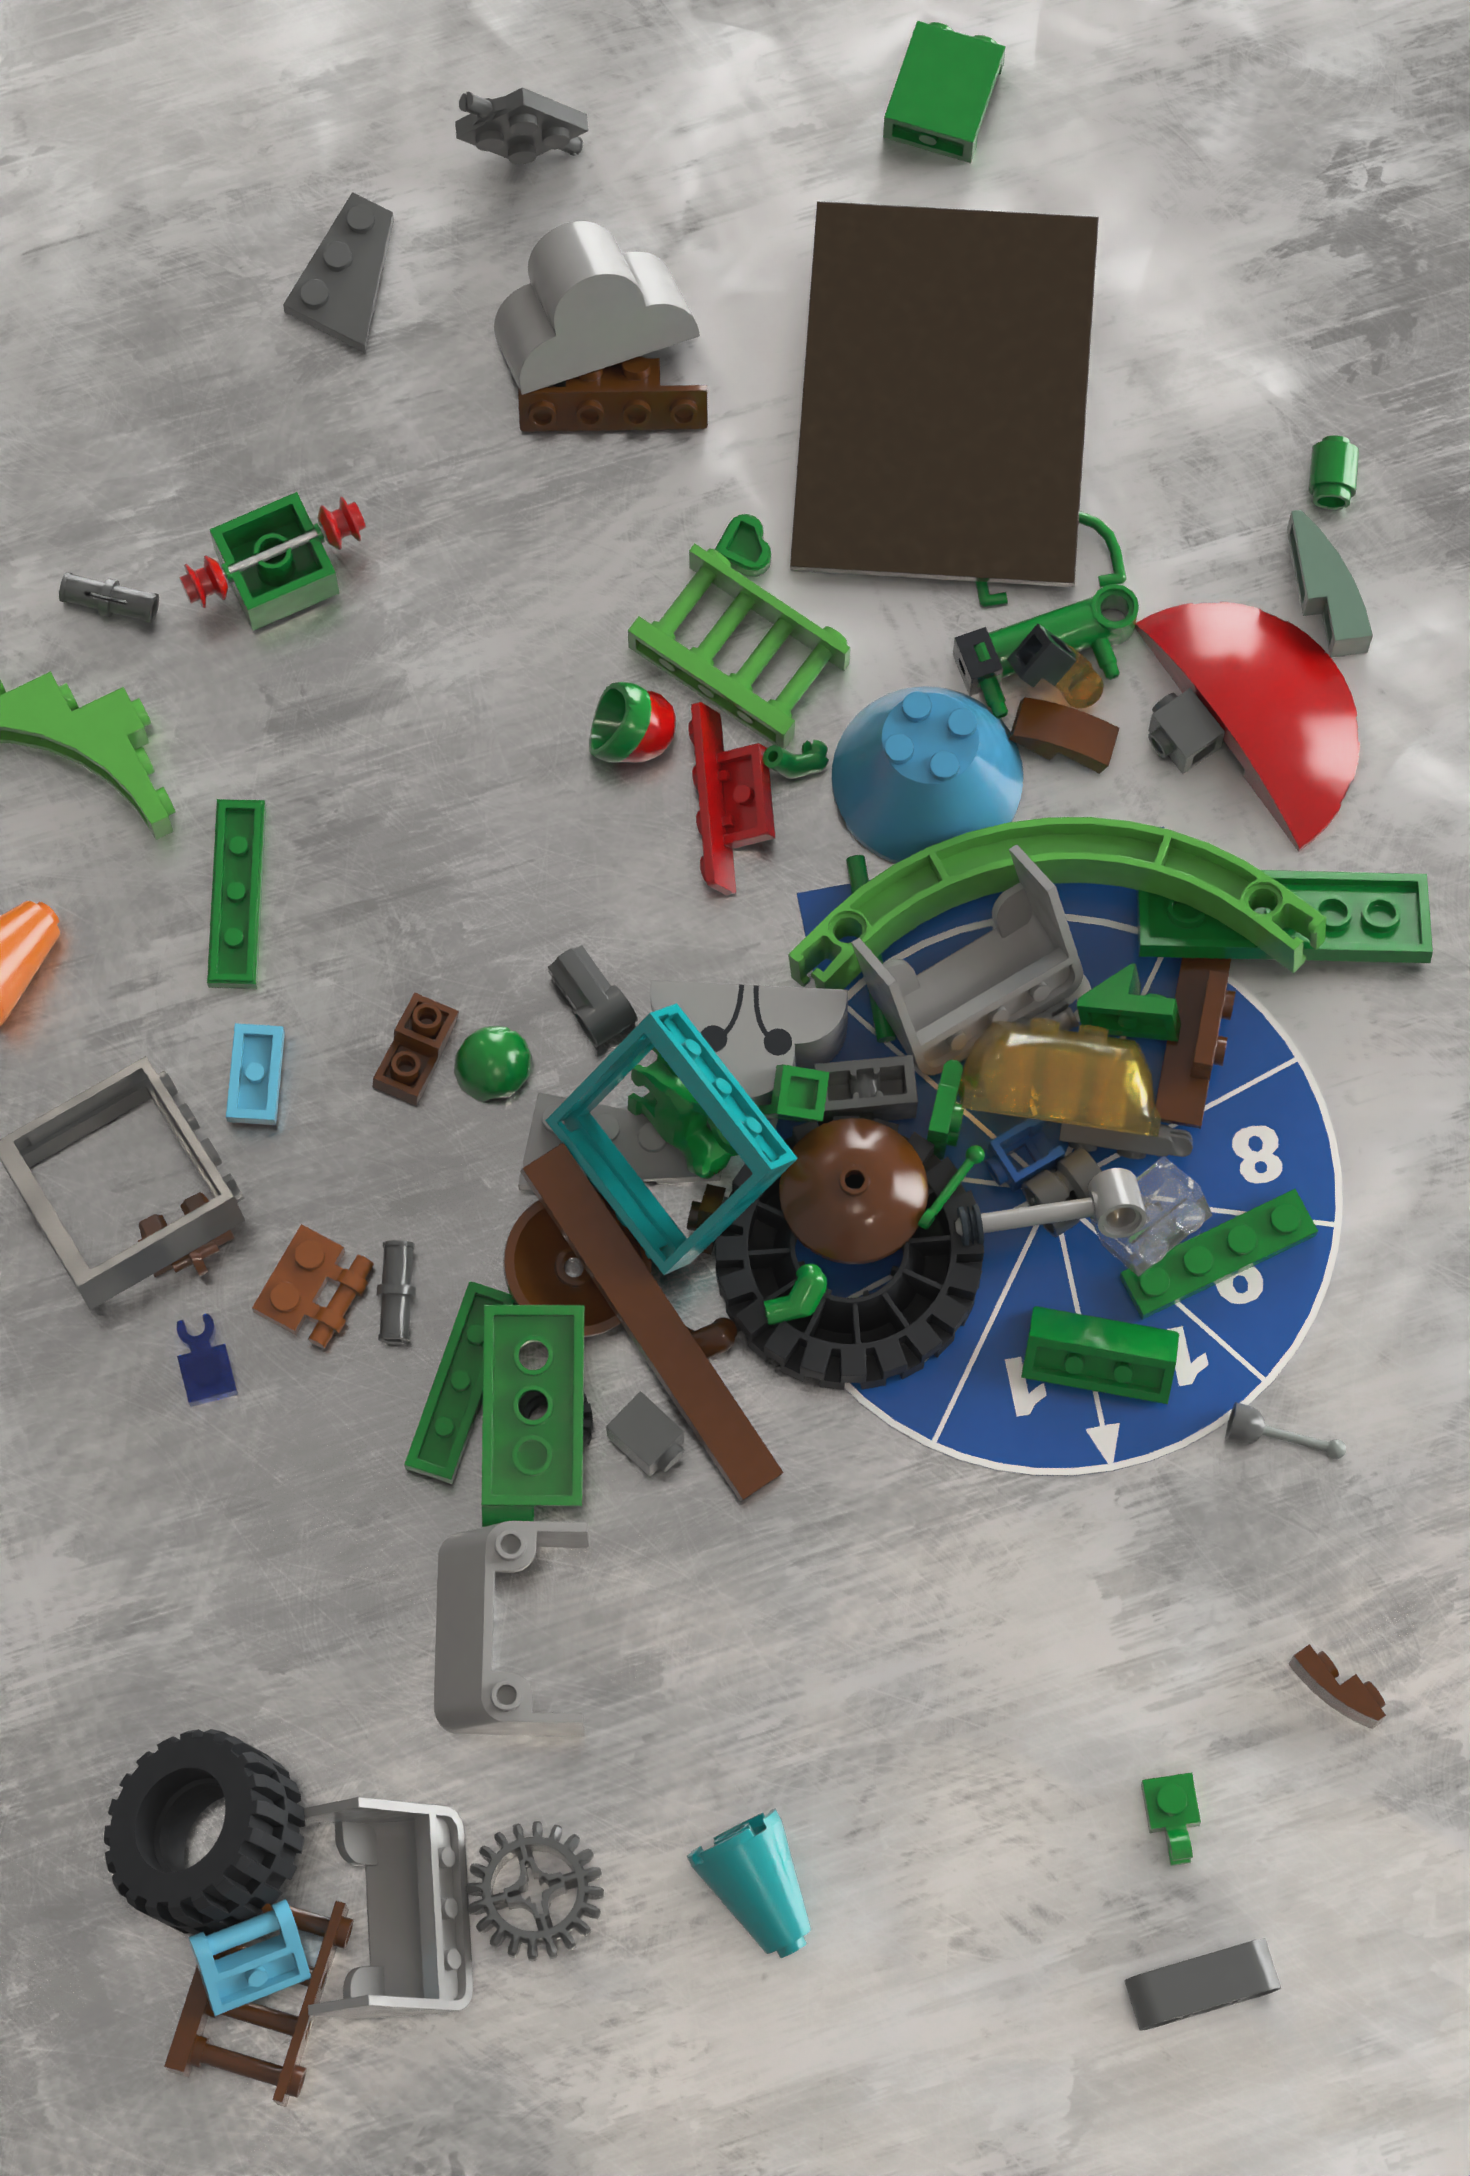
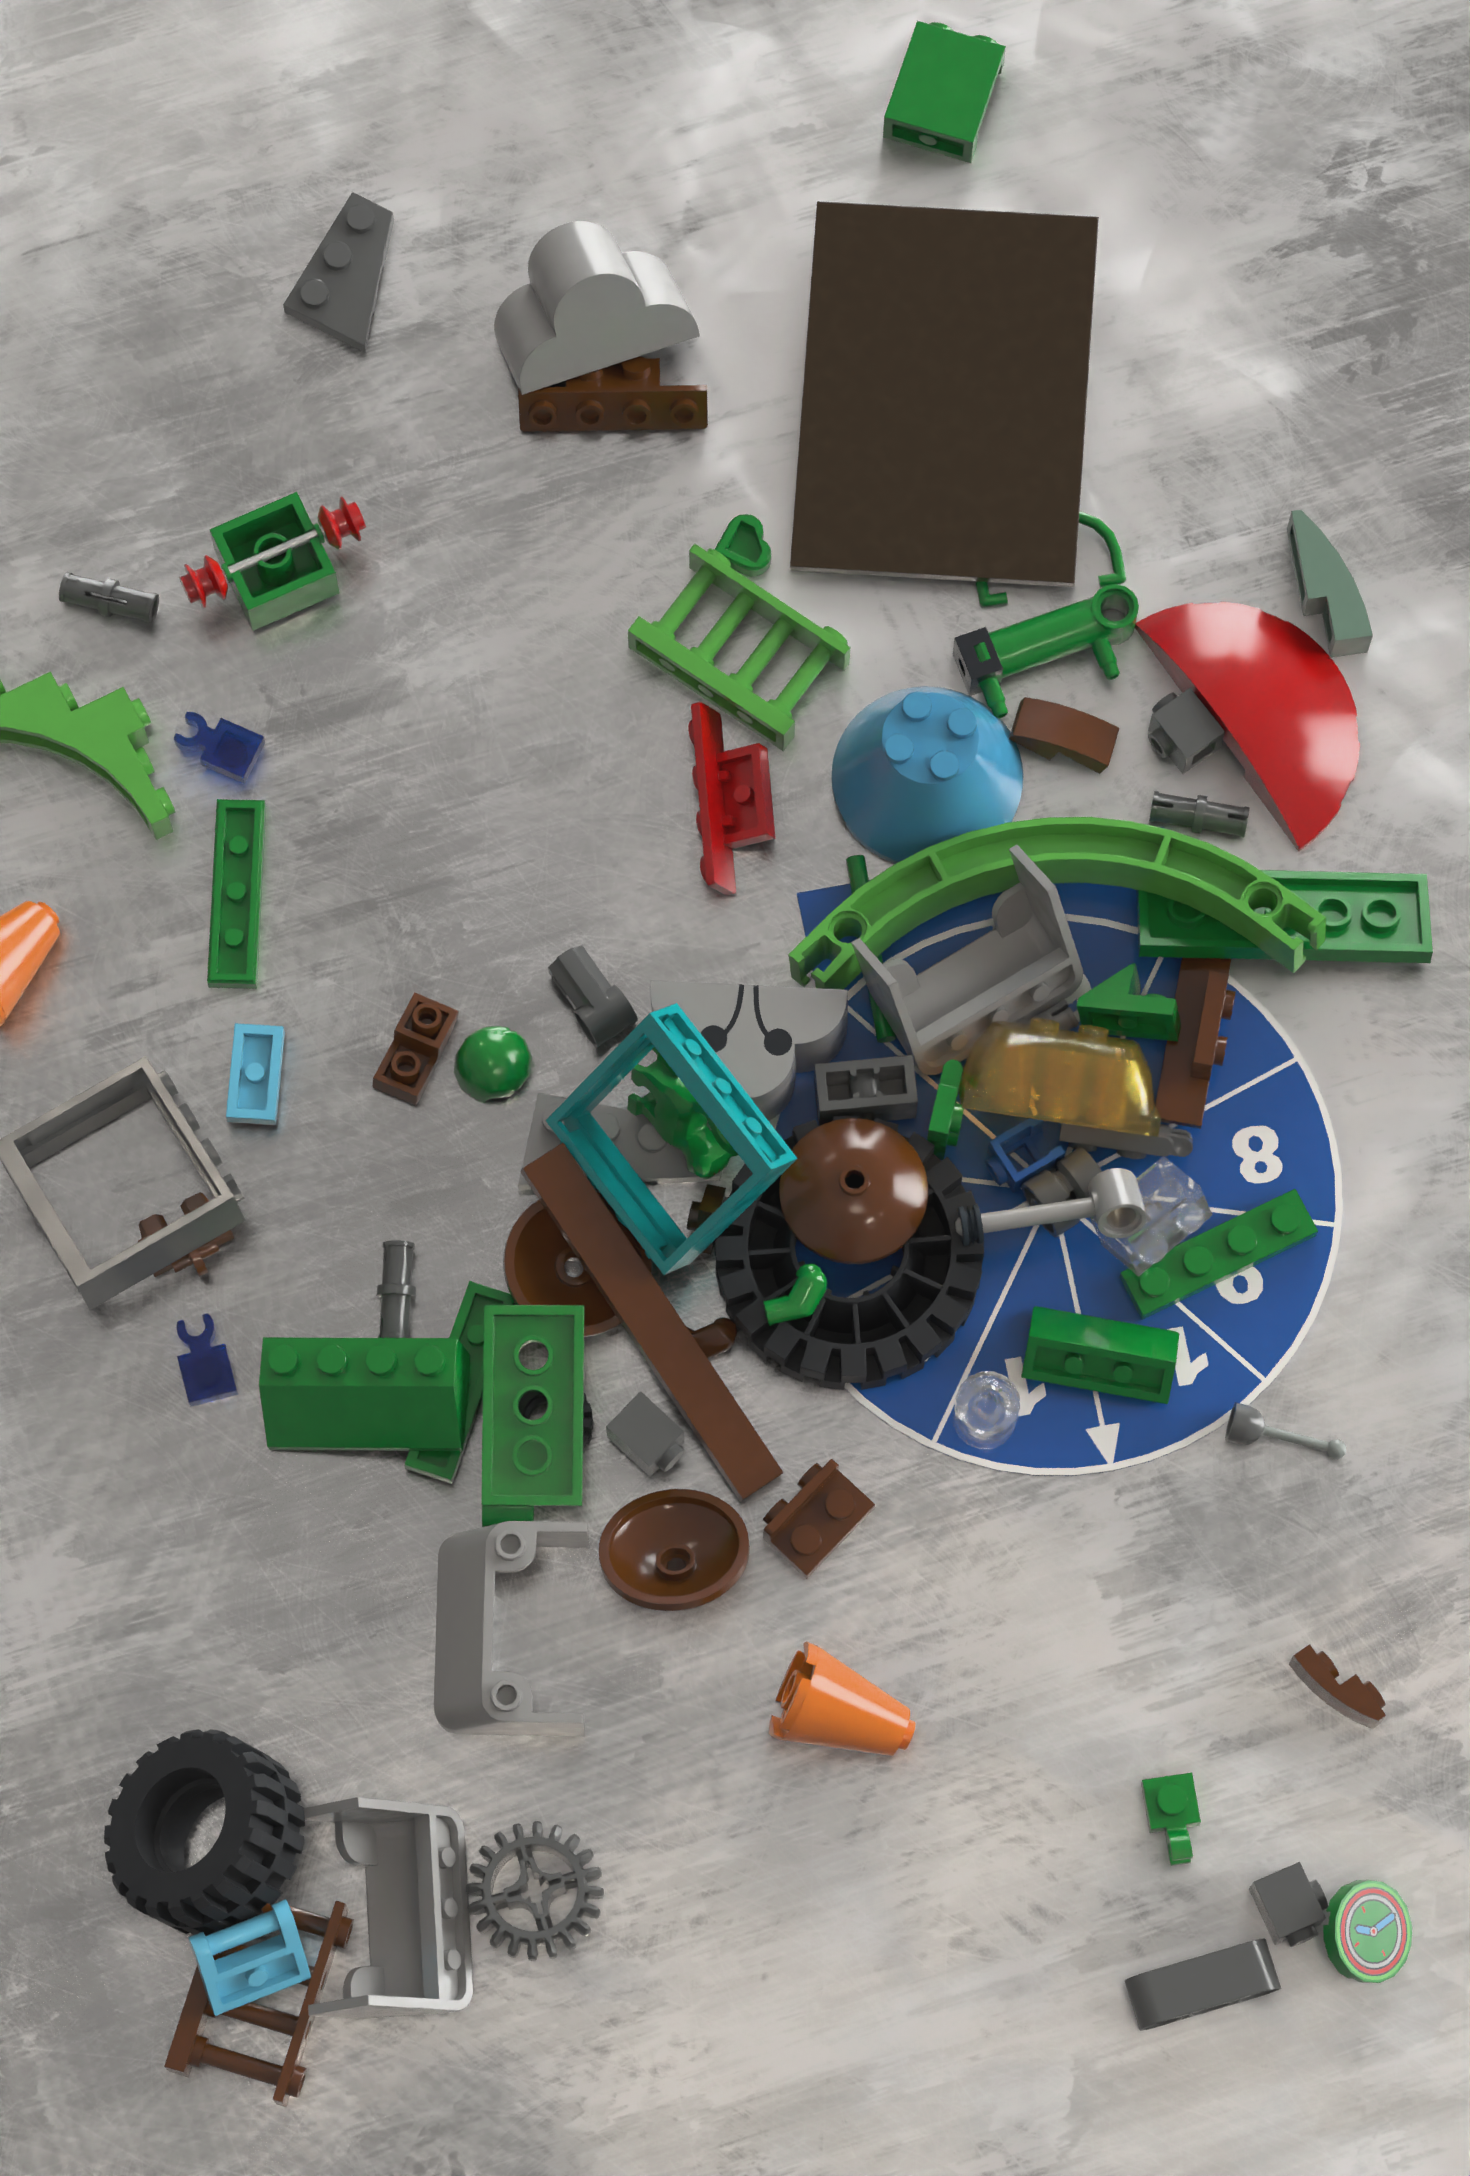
dark orange plate [252,1224,374,1349] -> none
dark grey plate [455,87,588,164] -> none
green piece [589,681,676,763] -> none
teal cone [687,1808,811,1958] -> none
green panel [759,1064,829,1123] -> none
green arm [763,740,829,779] -> none
green hinge [918,1145,985,1230] -> none
black leg [1007,624,1104,708] -> none
green brick [1309,435,1359,510] -> none
none -> clear blue plate [174,712,266,784]
none -> green slope [259,1337,470,1451]
none -> reddish brown dish [599,1489,750,1611]
none -> reddish brown bracket [763,1459,875,1579]
none -> orange cone [769,1641,916,1756]
none -> clear wheel [953,1371,1020,1449]
none -> dark grey pin [1149,791,1250,838]
none -> dark grey brick [1249,1862,1328,1947]
none -> tile [1323,1880,1412,1983]

